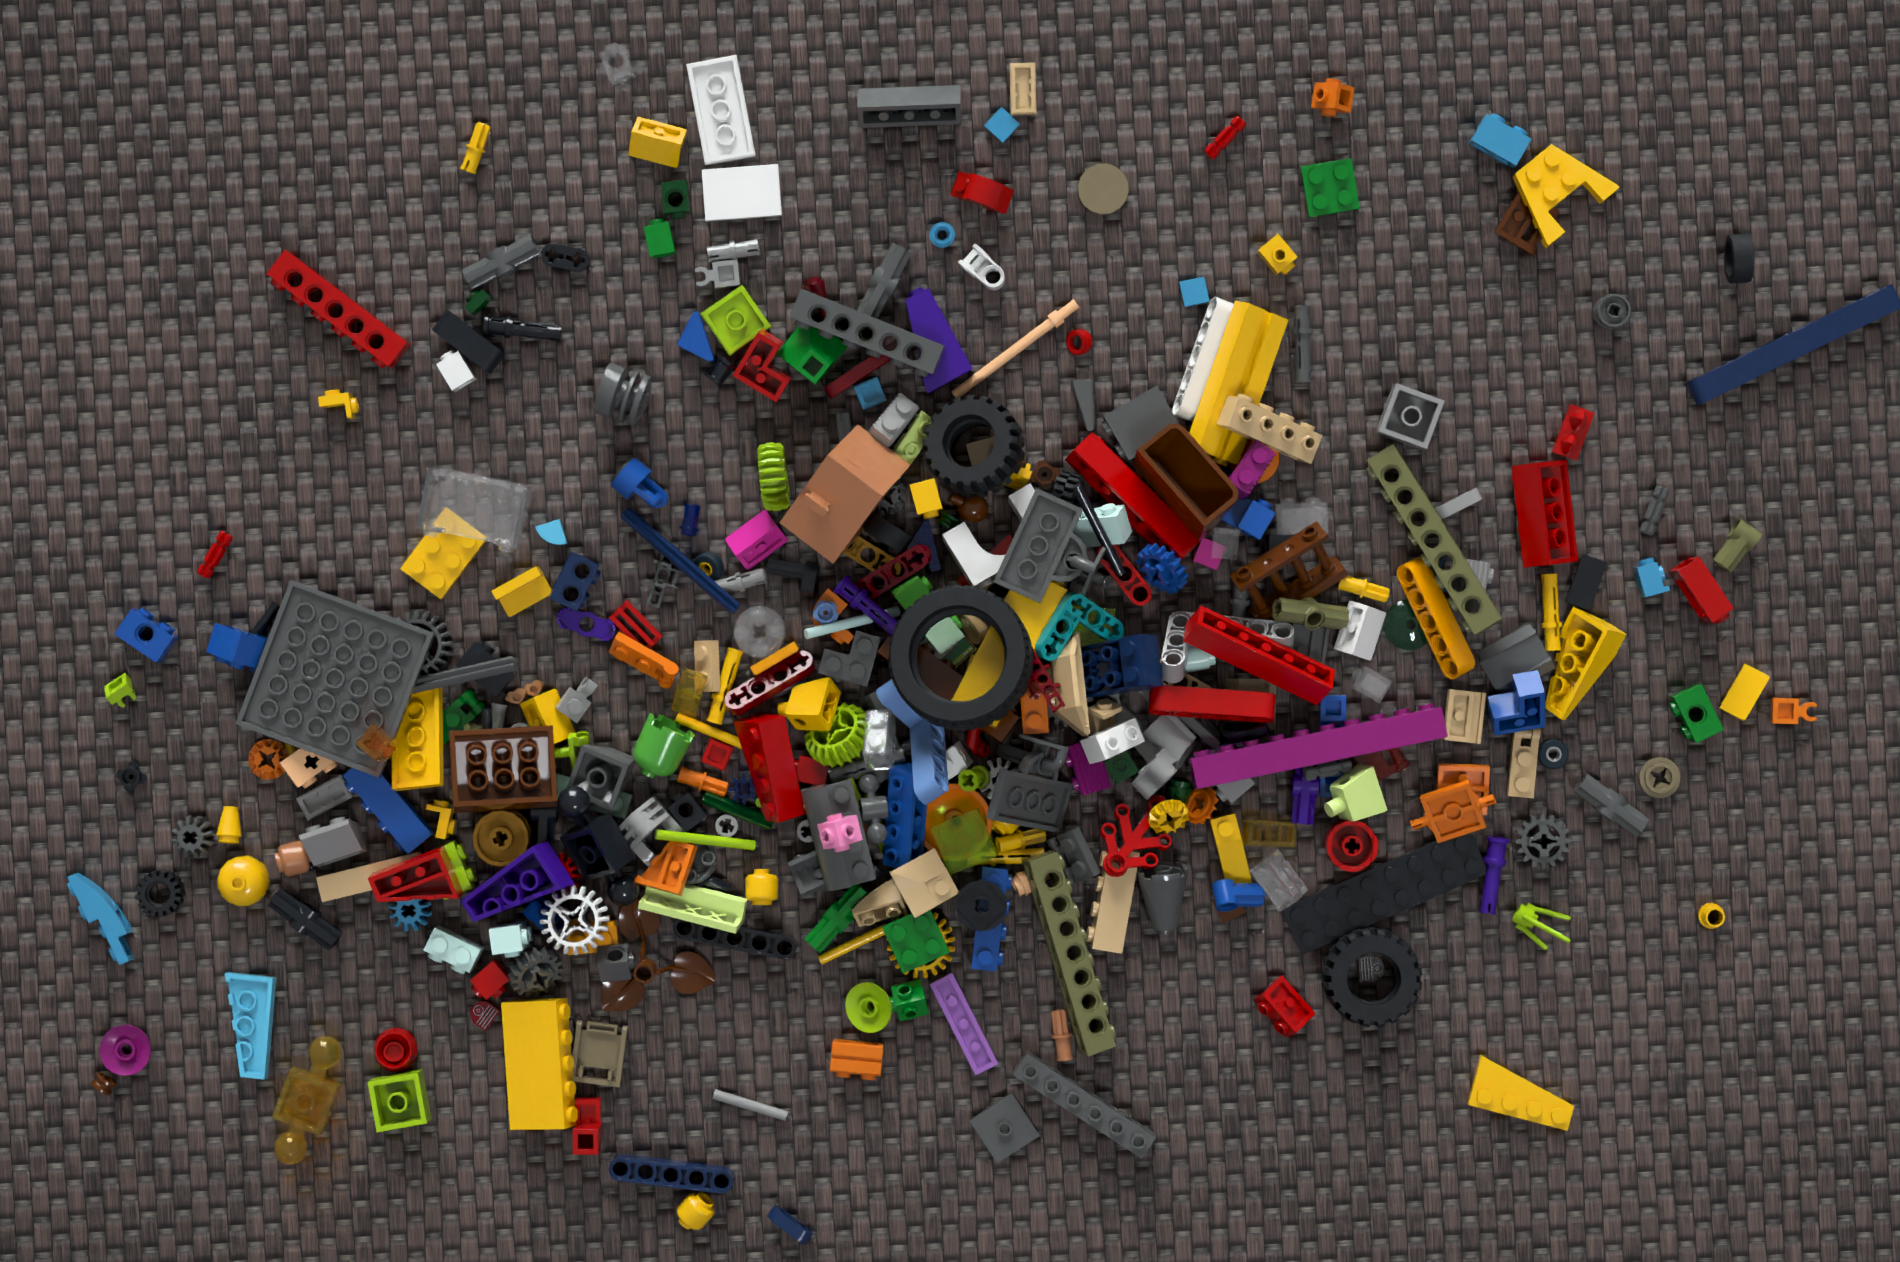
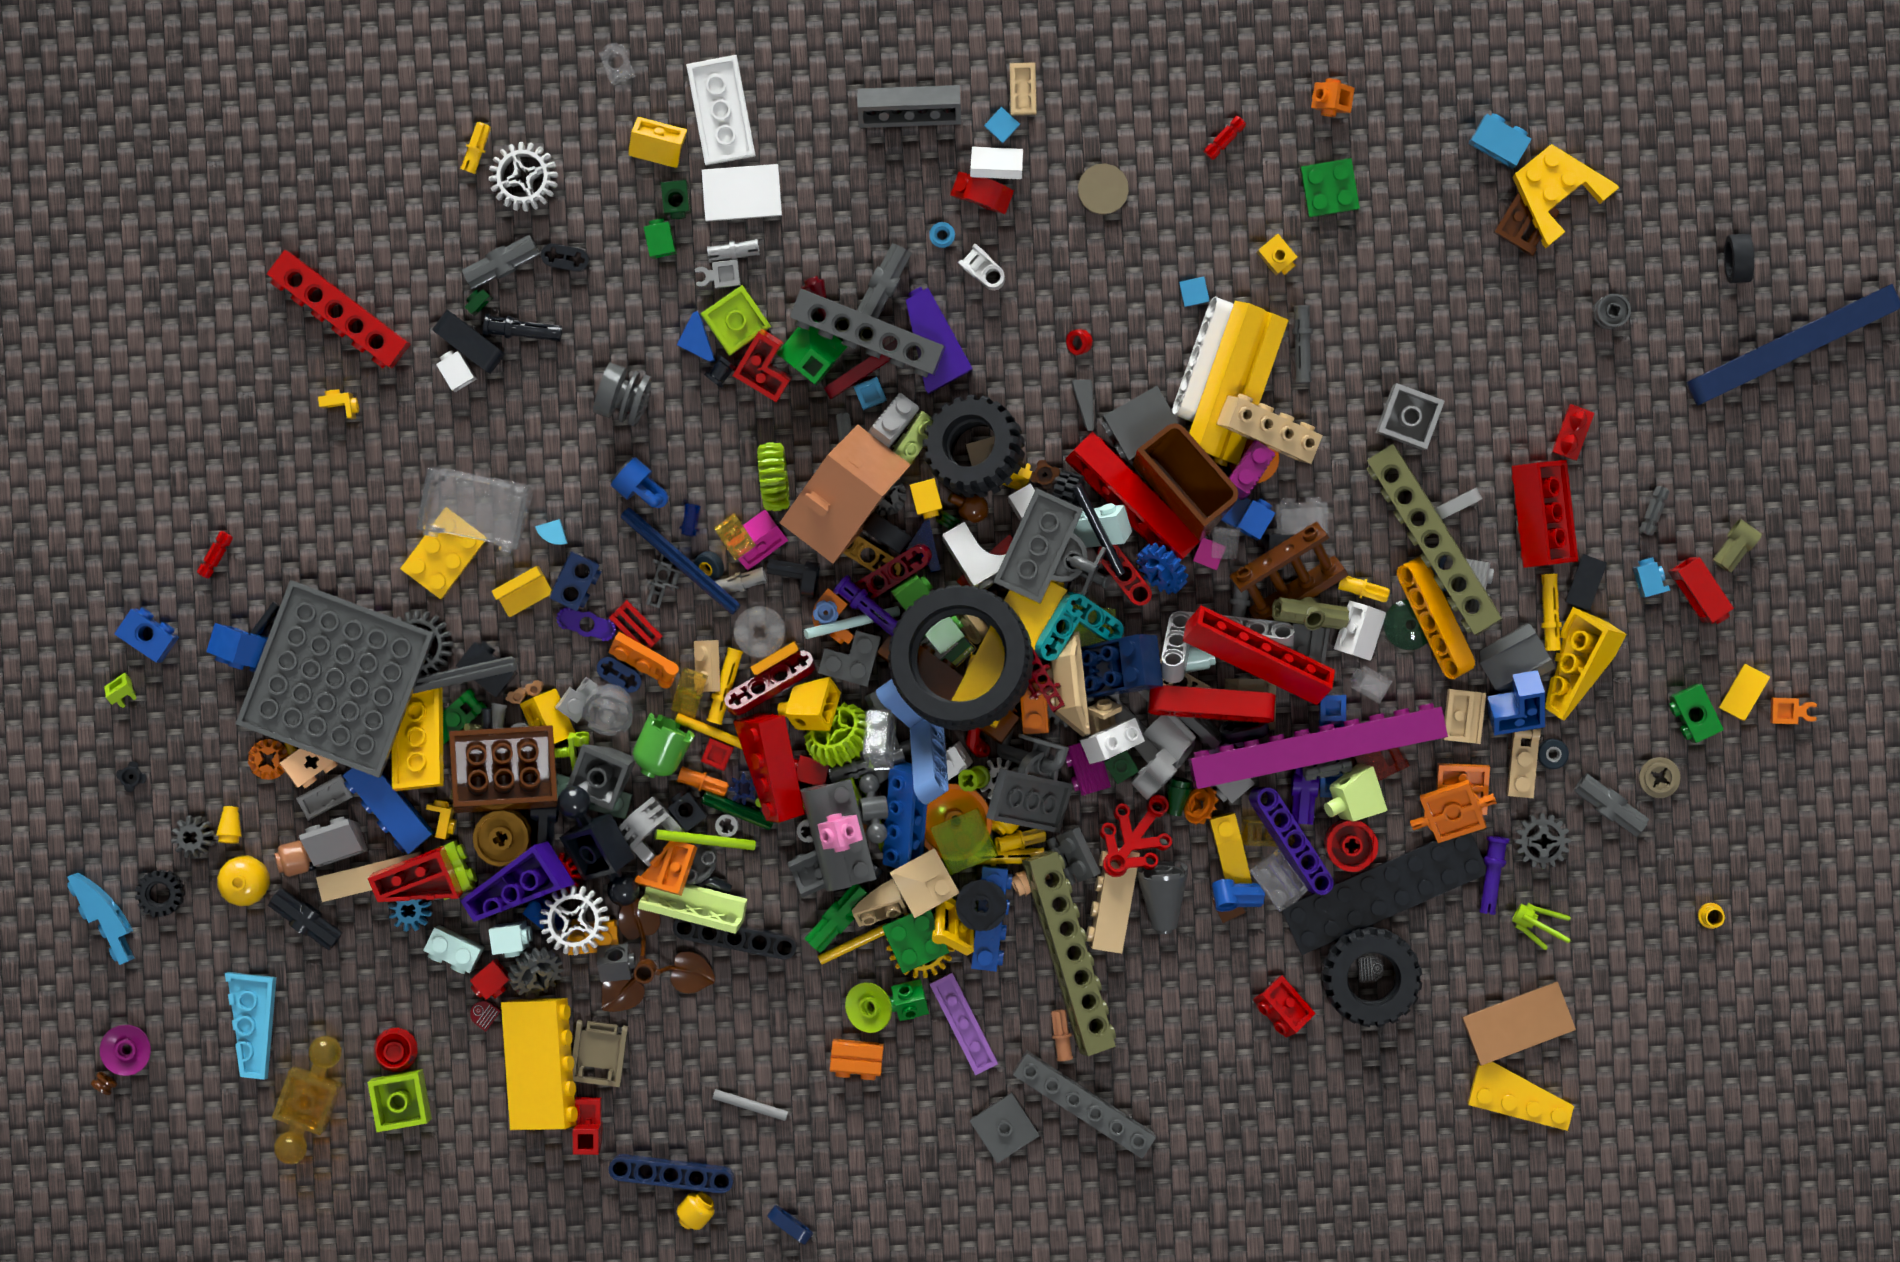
clear orange brick [356,724,398,761] -> none
yellow head [745,869,778,905] -> none
light nougat bar [951,299,1080,398] -> none
yellow gear [1148,799,1189,834] -> none
none -> white gear [489,142,558,212]
none -> clear cylinder [582,684,634,736]
none -> dark blue beam [597,657,643,693]
none -> clear yellow slope [714,513,756,560]
none -> yellow plate [932,898,974,956]
none -> white tile [970,147,1023,179]
none -> dark purple beam [1249,787,1334,895]
none -> medium nougat tile [1461,982,1576,1066]

